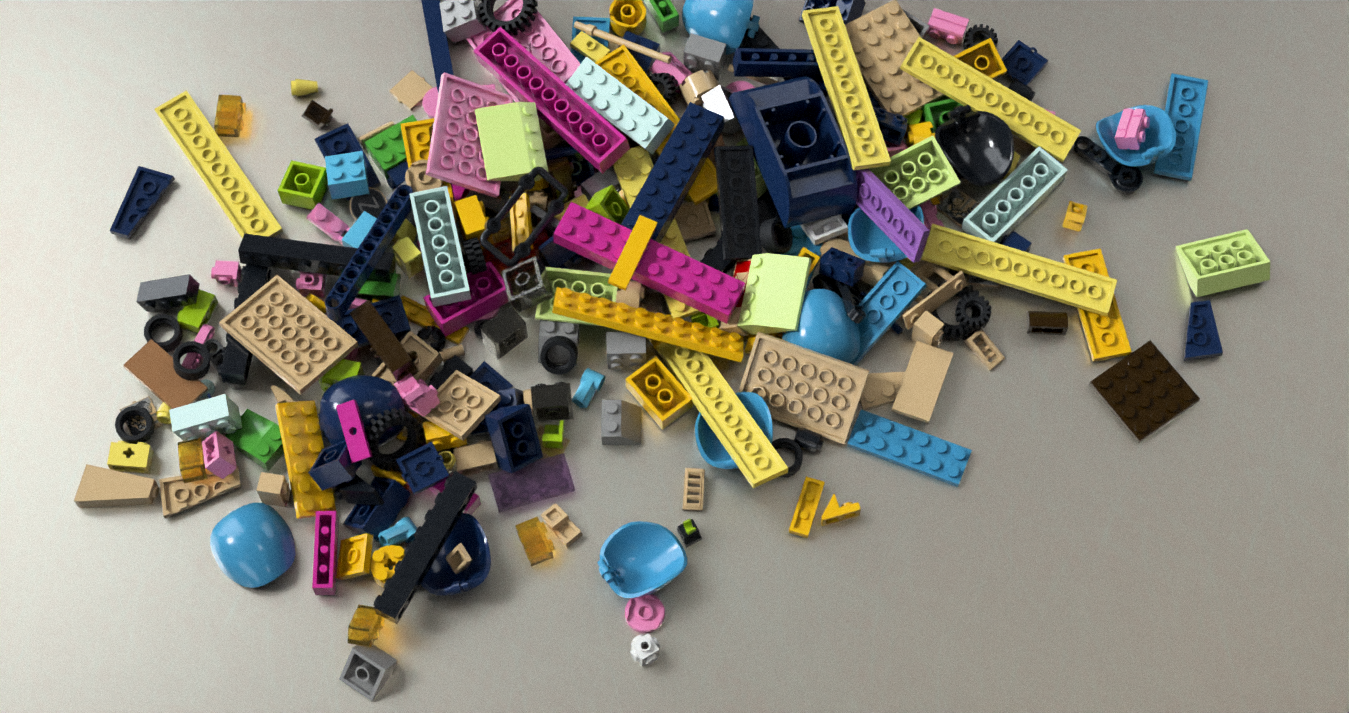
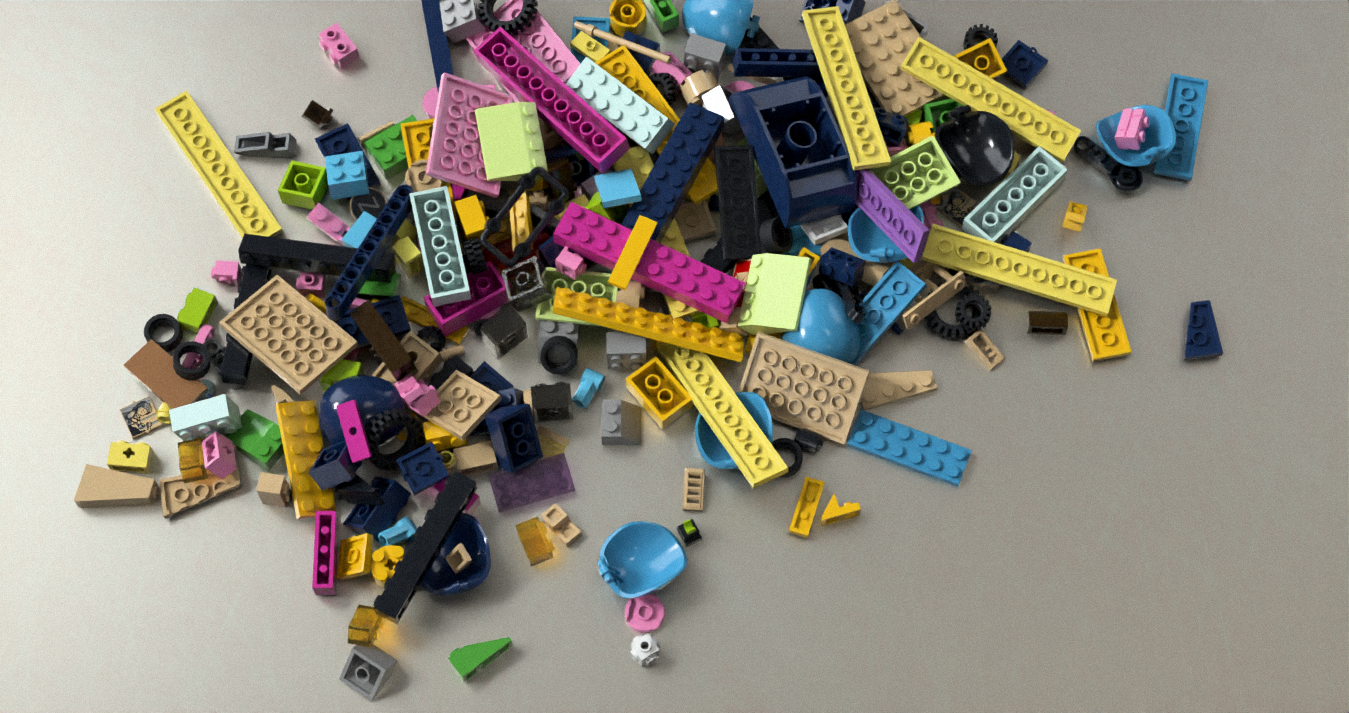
dark blue wing [110,166,175,239] -> none
black tyre [115,406,155,444] -> none
brick [136,274,200,312] -> none
dark azure piece [210,503,296,588] -> none
clear yellow brick [214,95,246,137] -> none
light yellow cone [291,79,318,97] -> none
yellow slope [371,465,410,490] -> none
dark blue brick [387,160,408,190] -> none
tan piece [389,70,433,110] -> none
lime panel [542,420,565,449] -> none
tan tile [891,341,954,424] -> none
tan brick [911,311,944,348] -> none
bright pink brick [928,8,969,45] -> none
black brick [1008,80,1036,101] -> none
dark brown plate [1089,340,1200,444] -> none
yellowish green slope [1176,229,1270,297] -> none
none -> dark grey slope [234,132,297,158]
none -> bright pink brick [319,23,359,69]
none -> bright green slope [448,637,513,682]
none -> bright pink brick [555,246,587,280]
none -> medium azure tile [594,169,642,208]

